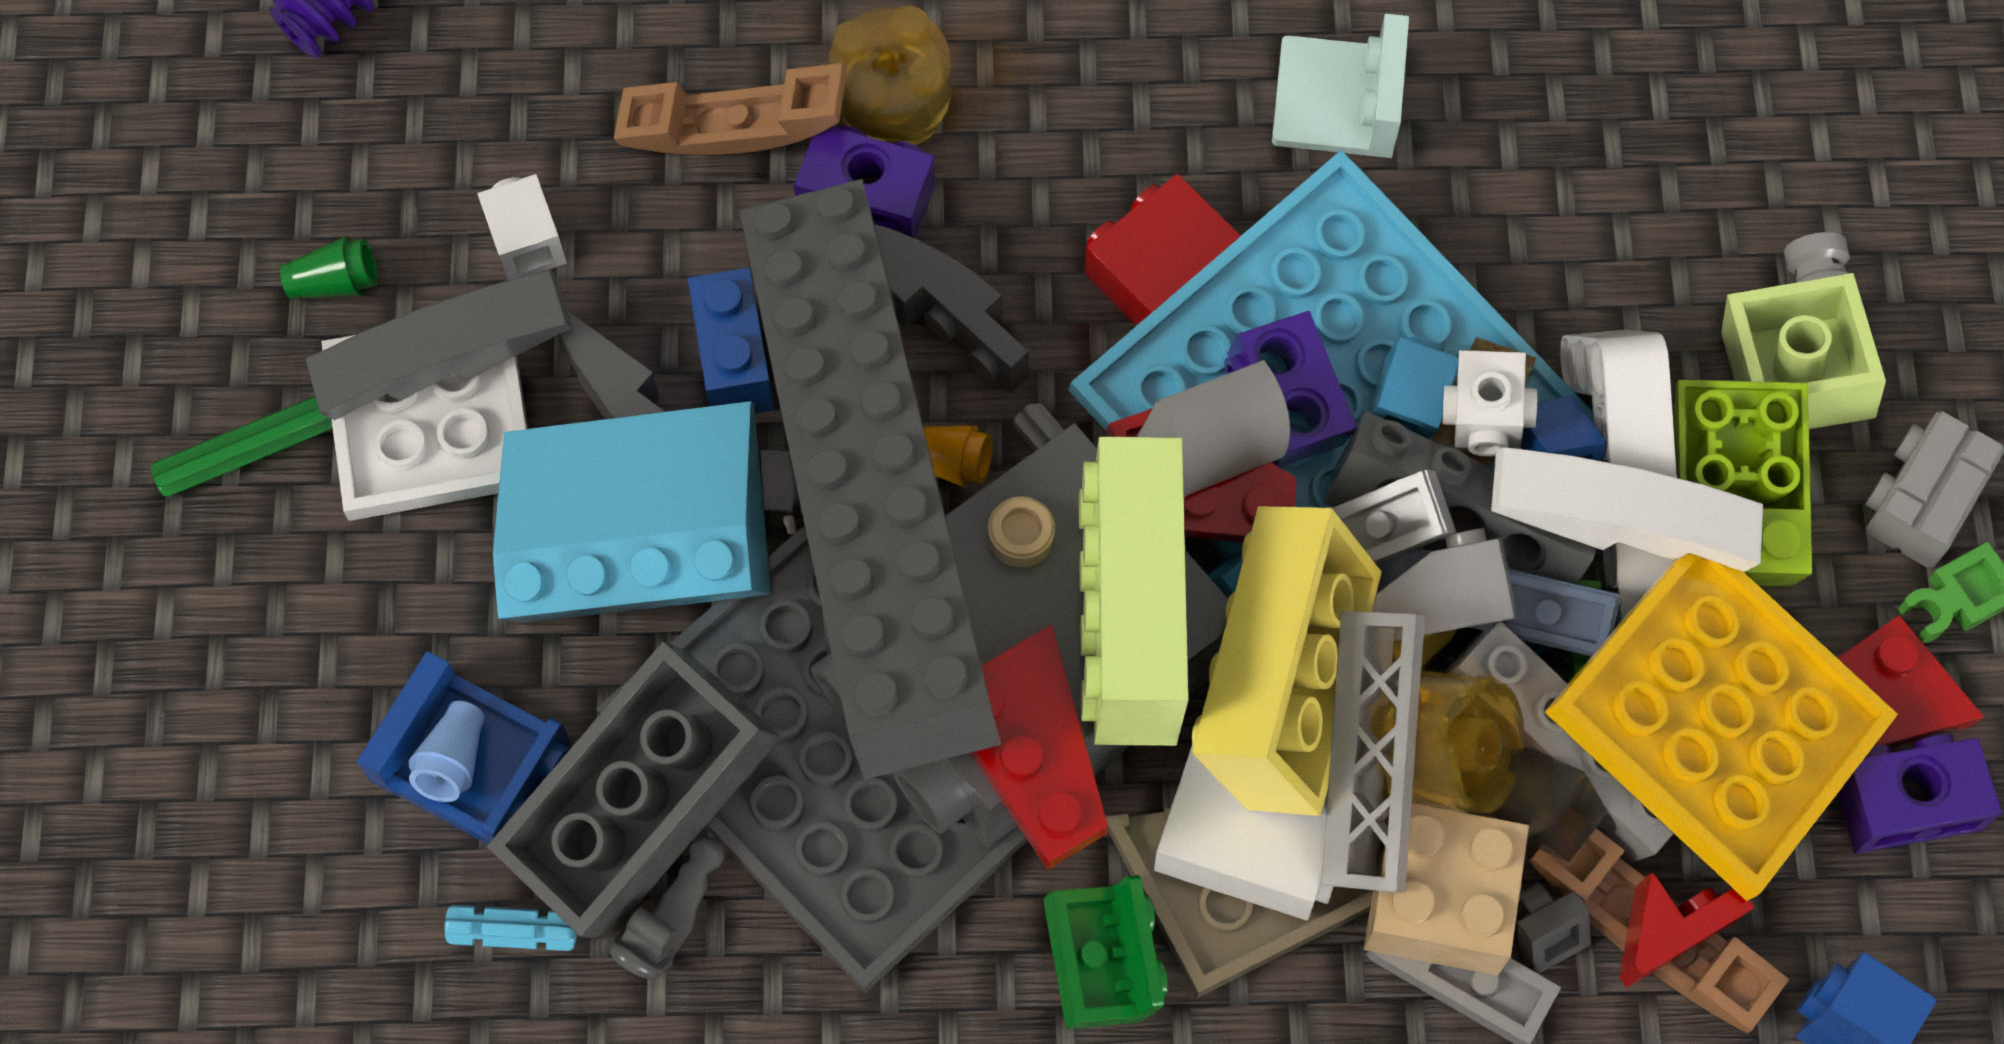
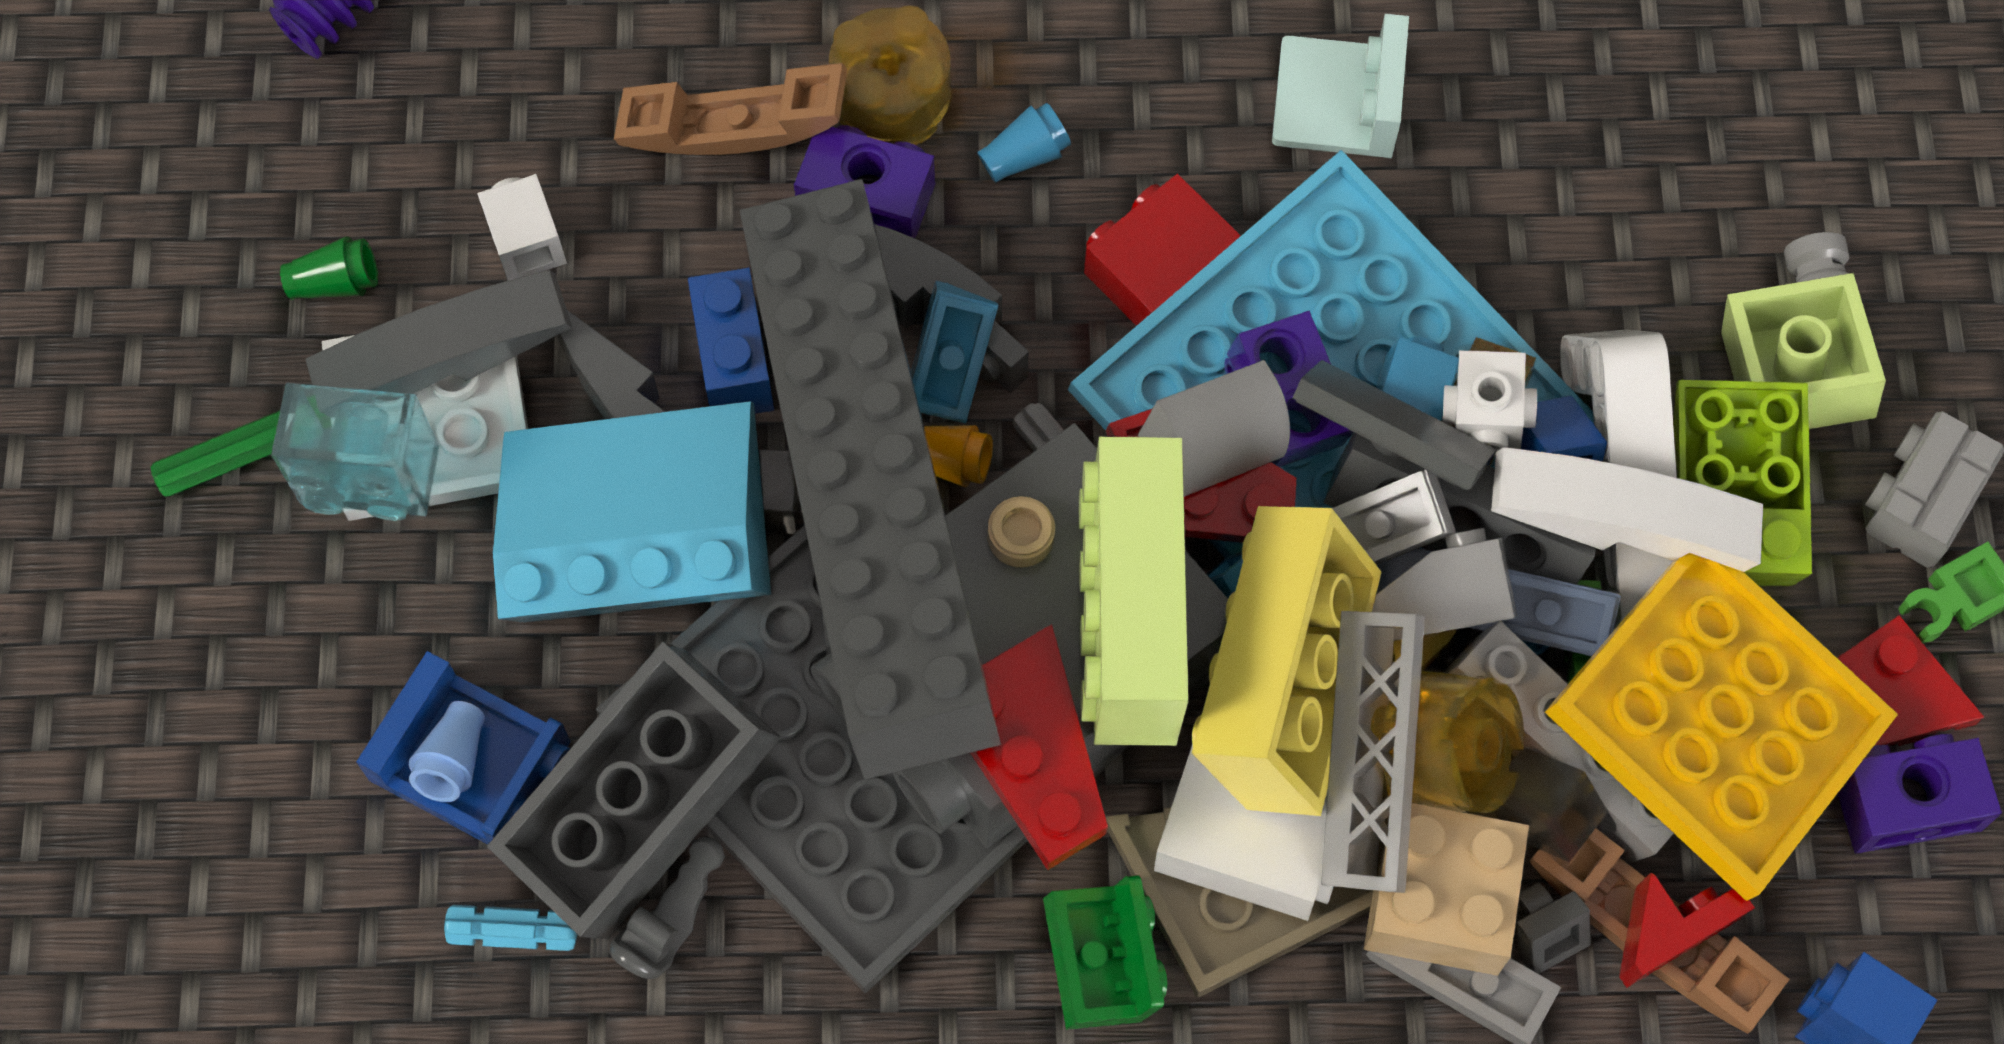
none -> clear light blue brick [271,383,439,521]
none -> dark azure slope [911,281,999,424]
none -> dark azure cone [977,103,1071,183]
none -> dark grey tile [1293,360,1496,490]

